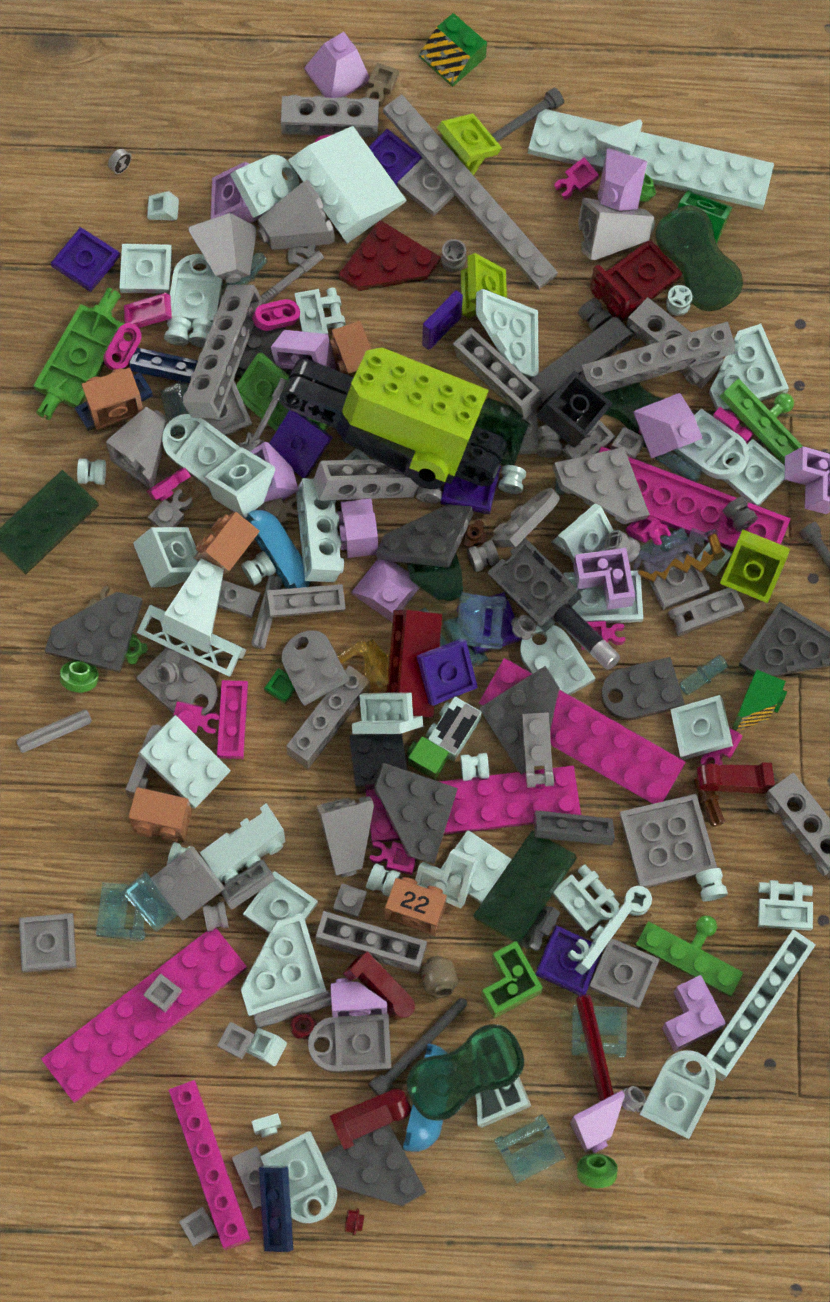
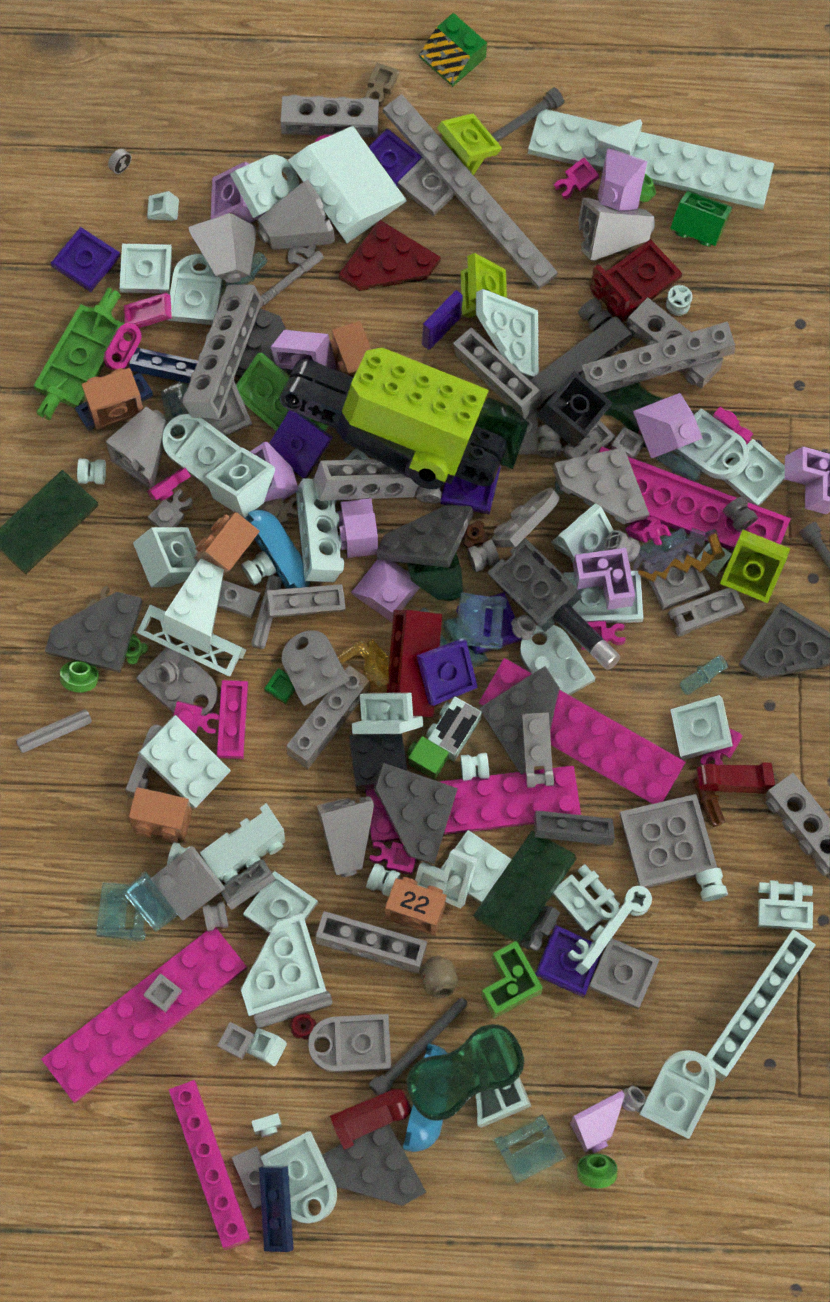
light grey plate [19,913,77,973] -> none
light aqua wheel [164,317,192,346] -> none
light grey plate [179,1207,217,1247] -> none
light aqua wheel [188,319,213,348] -> none
light grey piece [237,378,287,452] -> none
dark pink plate [252,299,300,331] -> none
light aqua plate [295,288,346,334] -> none
lavender slope [304,32,370,98] -> none
lavender slope [331,978,387,1018] -> none
light grey plate [333,883,367,918] -> none
dark red leg [342,951,415,1020] -> none
dark red plate [344,1208,364,1236] -> none
light grey wheel [441,239,466,272] -> none
light aqua wheel [498,465,526,494] -> none
clear light blue plate [571,1005,627,1057] -> none
dark red axle [576,994,614,1101] -> none
dark grey plate [601,657,685,721] -> none
bright green plate [635,915,744,997] -> none
clear green plate [656,205,743,312] -> none
lavender brick [662,975,726,1052] -> none
light aqua plate [709,324,789,411] -> none
bright green plate [719,378,803,465] -> none
green slope [732,669,787,732] -> none

